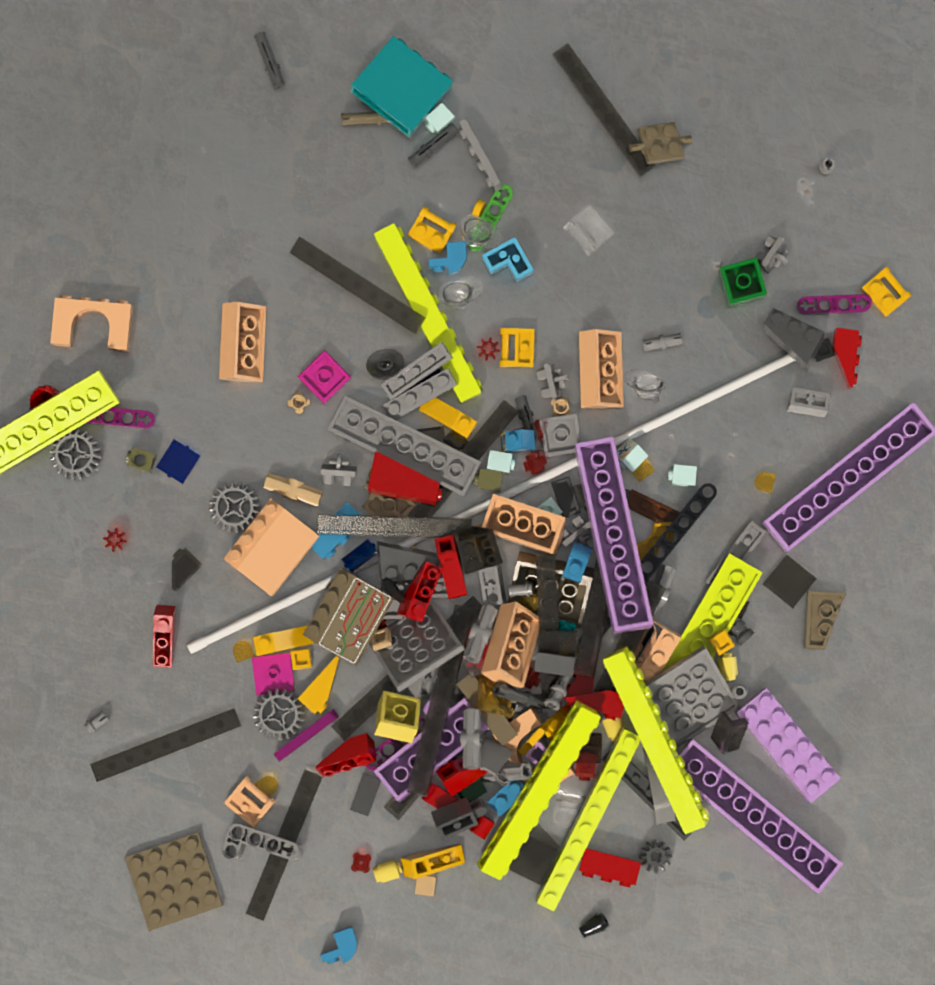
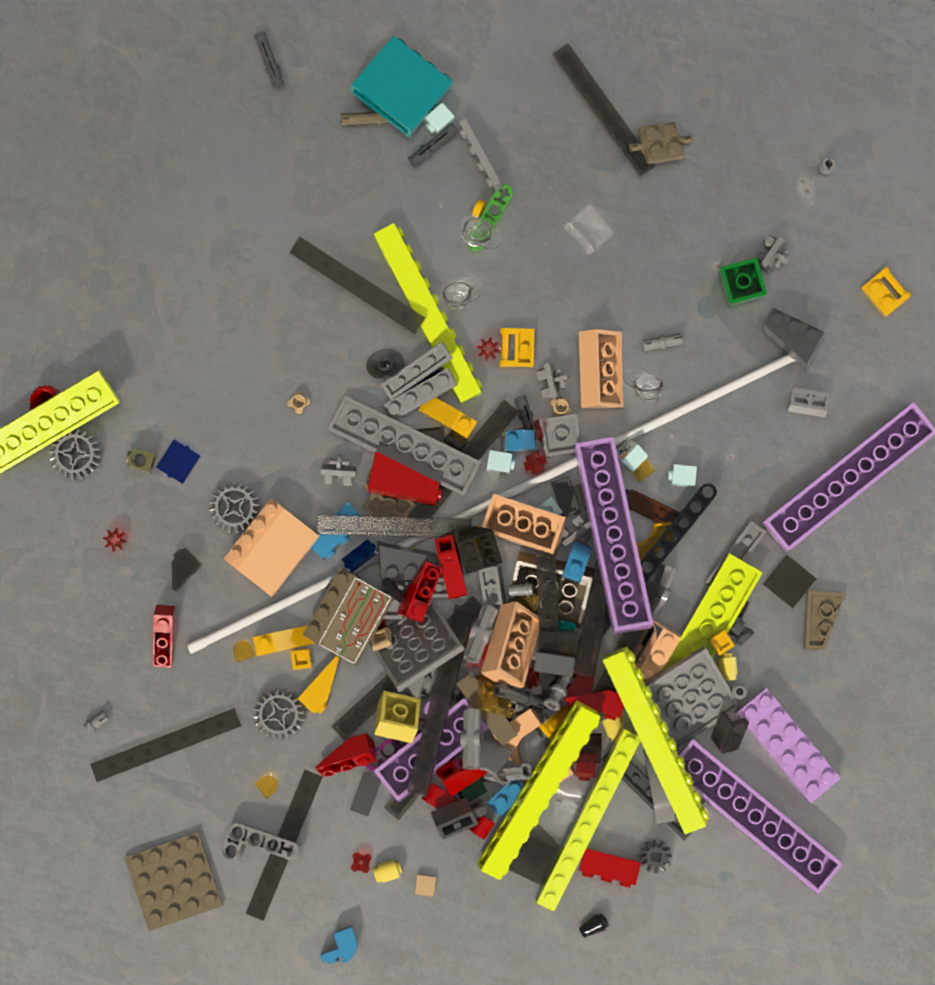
light nougat arch [50,295,133,352] -> none
magenta beam [87,408,156,429] -> none
light nougat slope [219,302,266,382] -> none
light nougat plate [224,776,276,828] -> none
dark pink plate [252,653,295,696] -> none
tan piece [263,473,323,507] -> none
magenta beam [273,709,339,762] -> none
dark pink plate [297,350,352,404] -> none
yellow slope [401,844,465,879] -> none
yellow plate [407,206,457,255] -> none
dark azure brick [429,241,466,276] -> none
olive brick [474,469,503,492] -> none
medium azure brick [482,237,534,283] -> none
yellow tile [518,724,548,756] -> none
lavender brick [525,741,546,766] -> none
clear yellow tile [754,472,776,494] -> none
magenta beam [796,294,872,315] -> none
pearl dark grey tile [815,338,835,362] -> none
red slope [832,328,862,389] -> none

